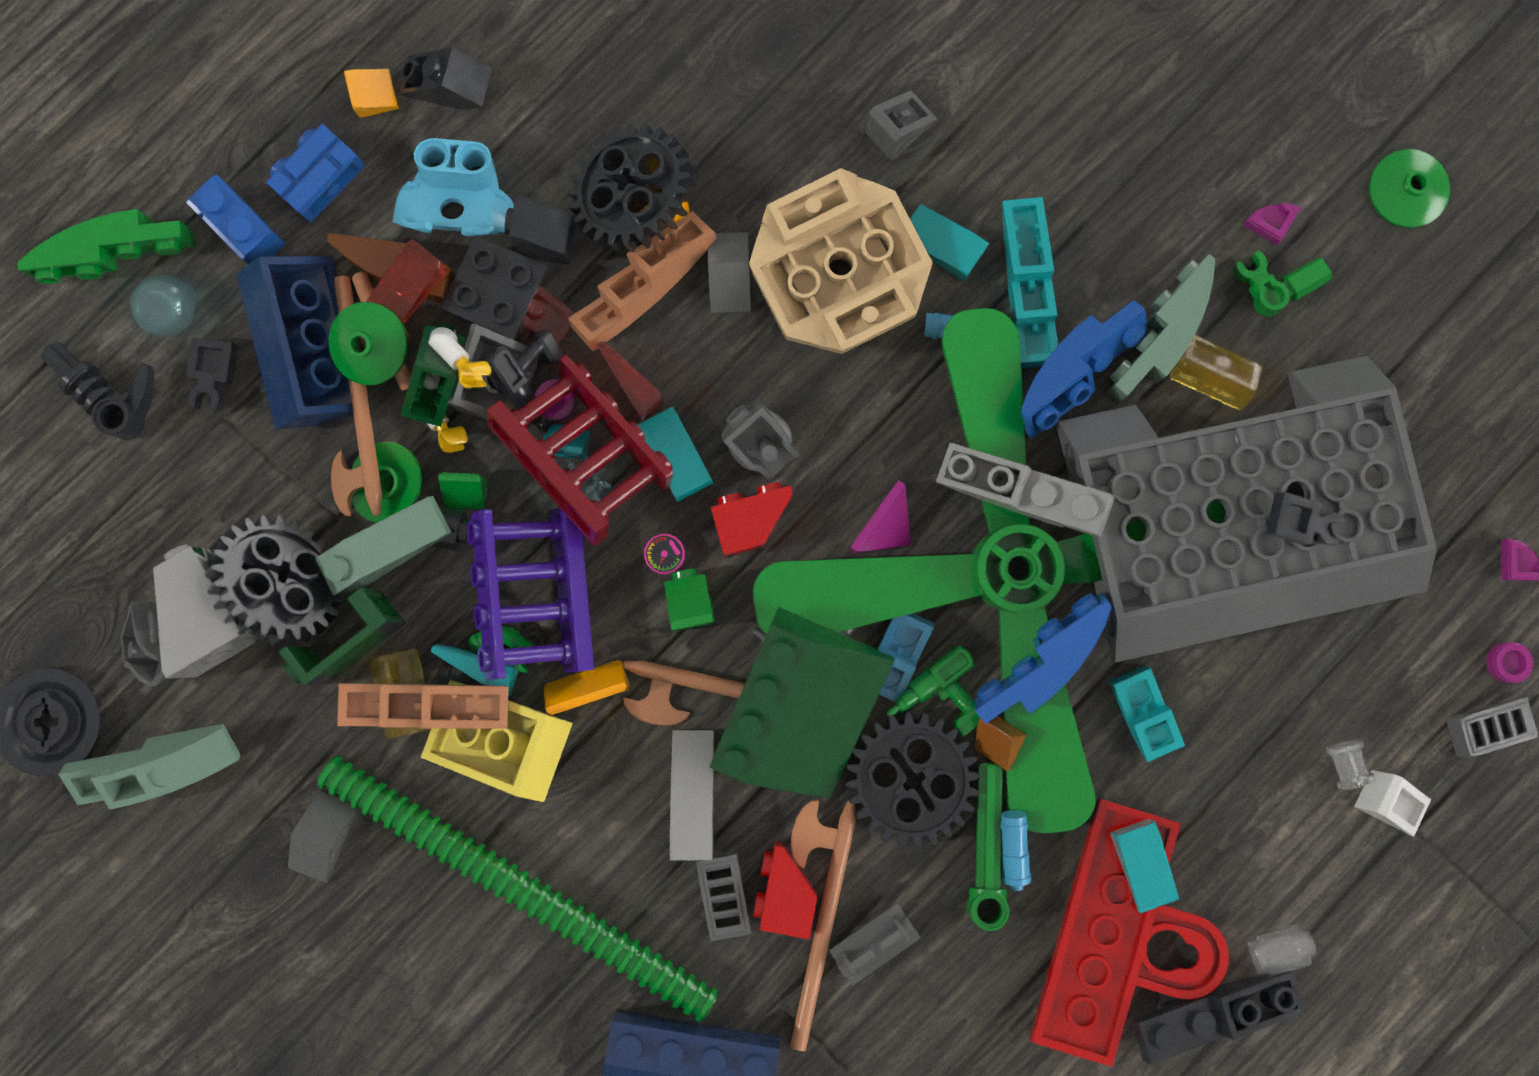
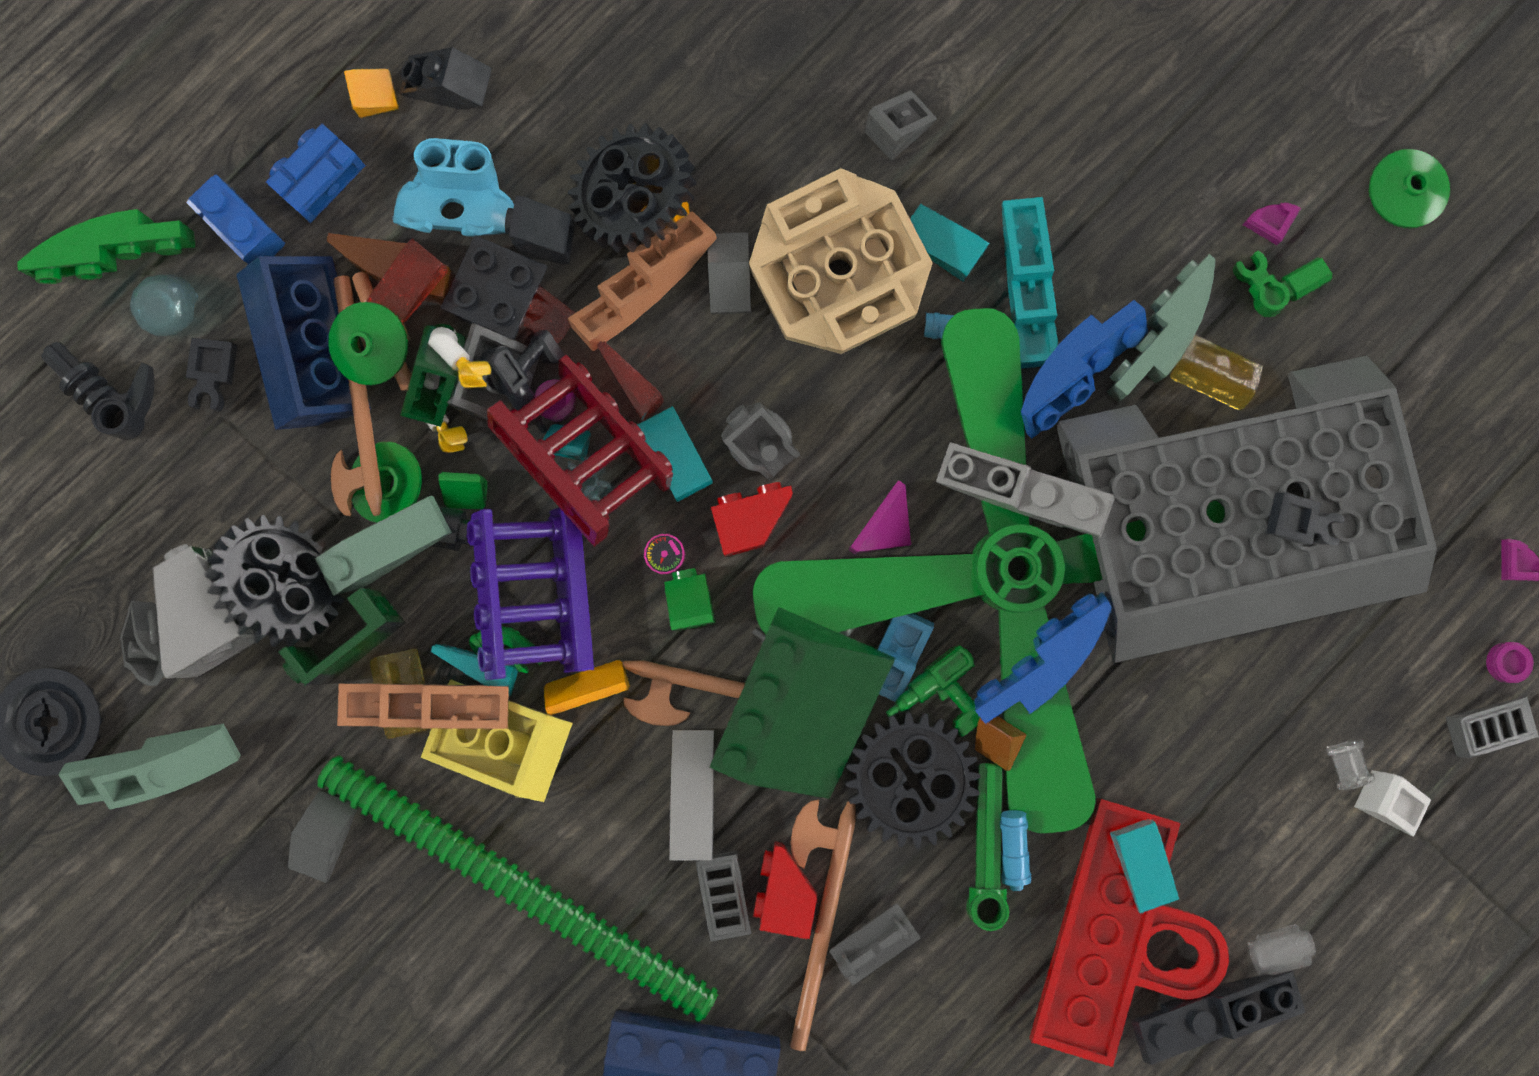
teal slope [1109,665,1185,762] -> none

